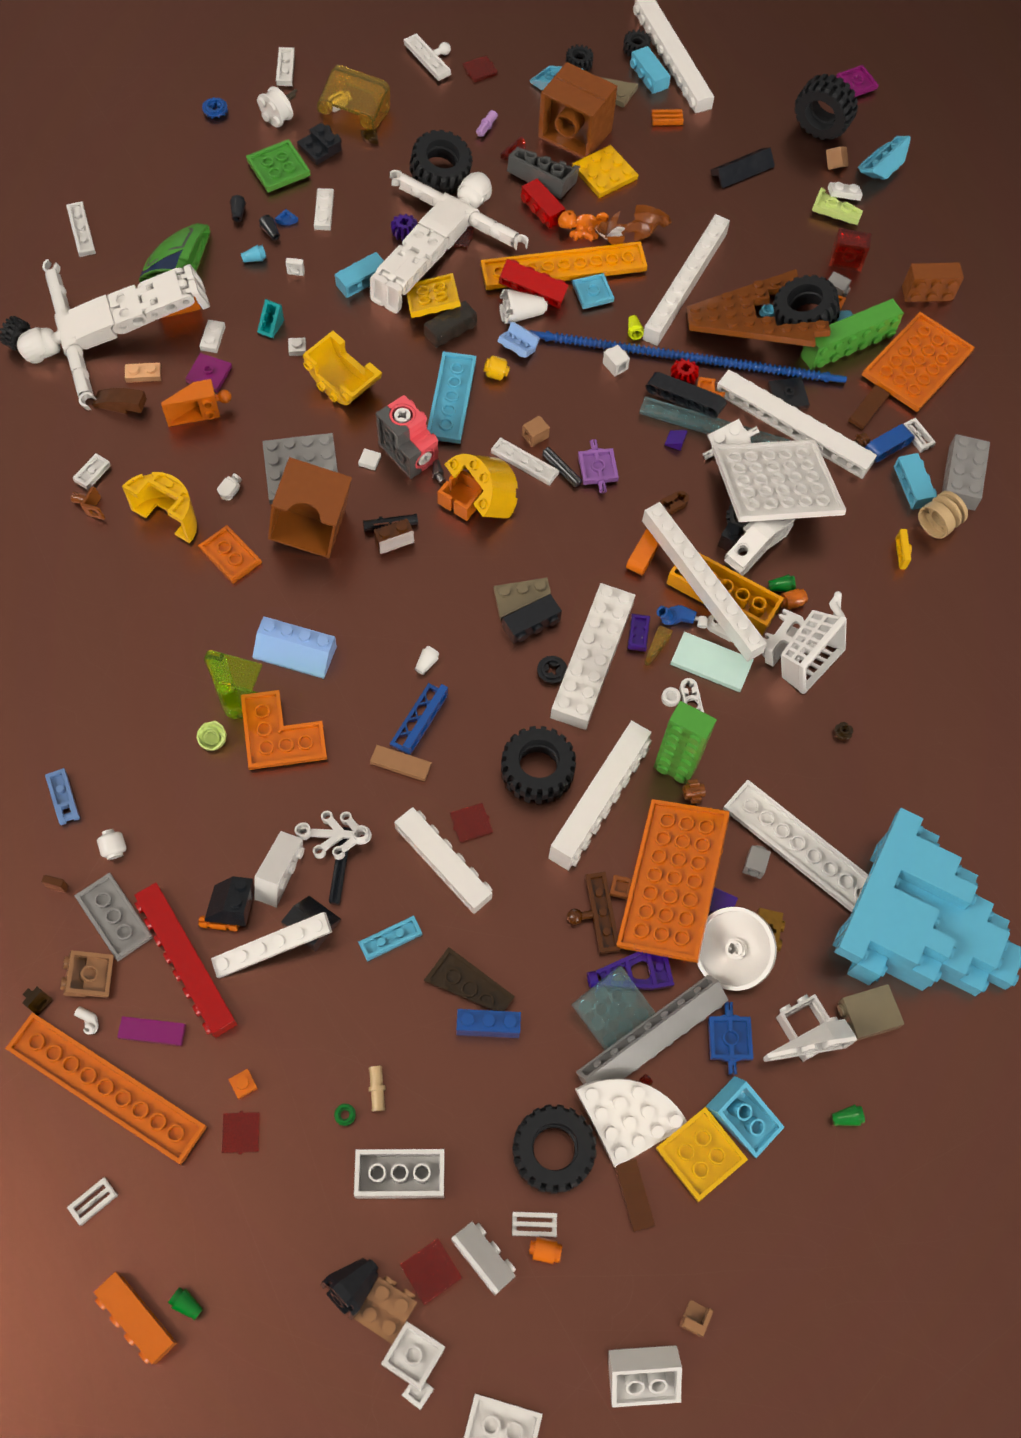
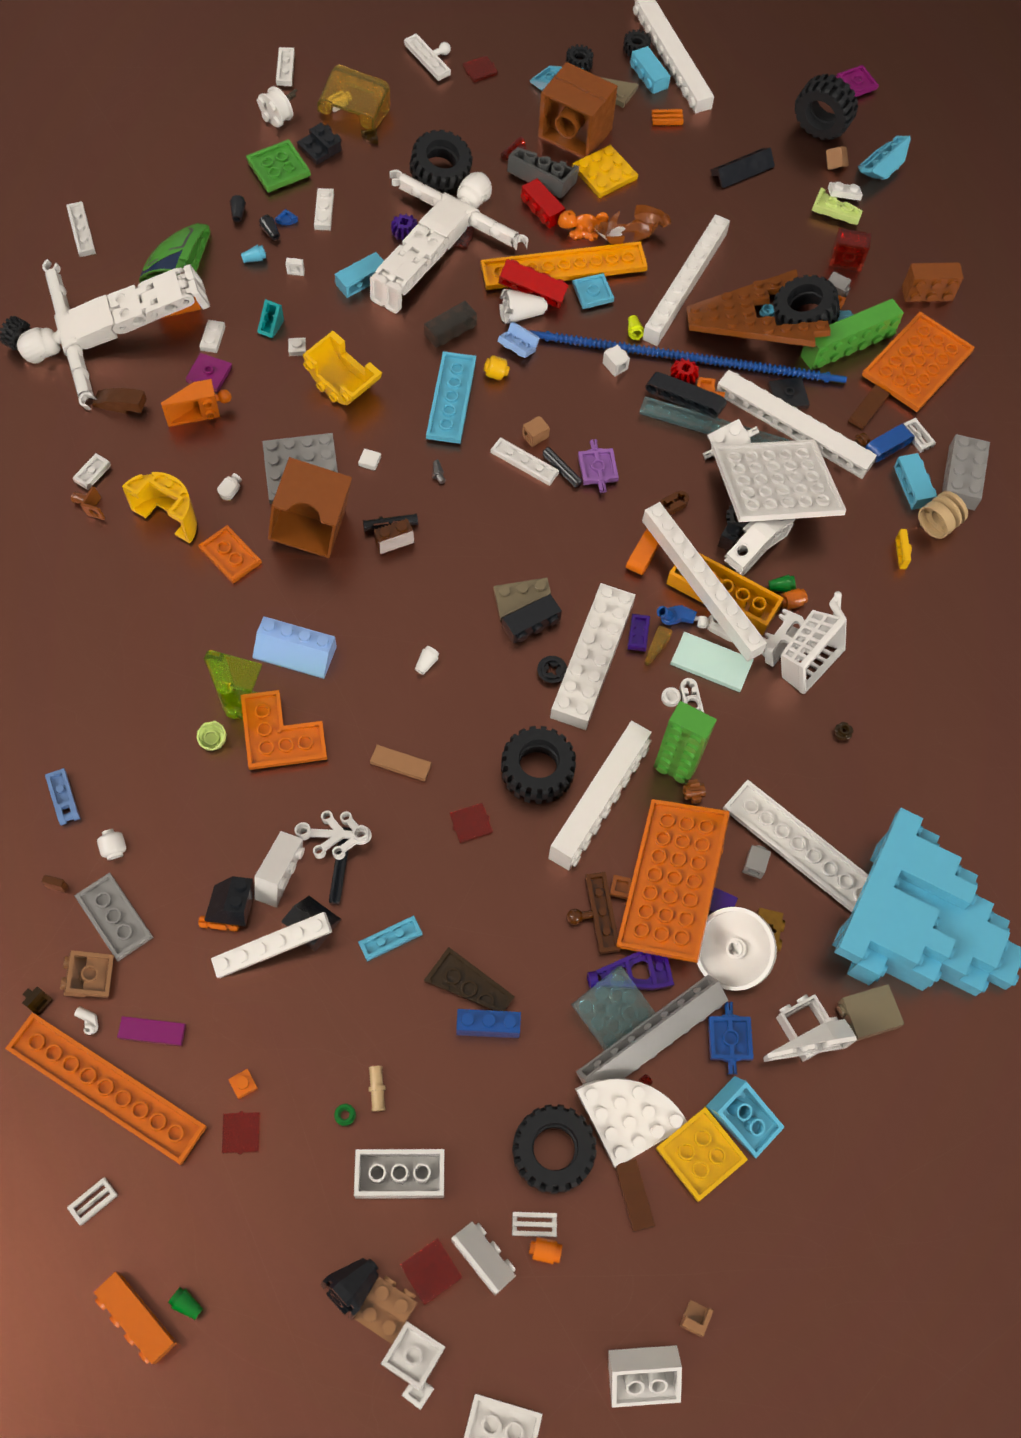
light nougat plate [125,362,161,383] -> none
red brick [134,882,238,1038] -> none
blue gear [202,98,227,119] -> none
piece [376,395,439,479] -> none
blue fence [390,683,448,755] -> none
white brick [394,807,492,914] -> none
yellow plate [406,273,461,318] -> none
orange piece [437,470,483,521] -> none
yellow cylinder [444,454,518,519] -> none
lavender axle [476,110,498,137] -> none
dark purple slope [664,430,688,451] -> none
green cone [832,1104,865,1126] -> none

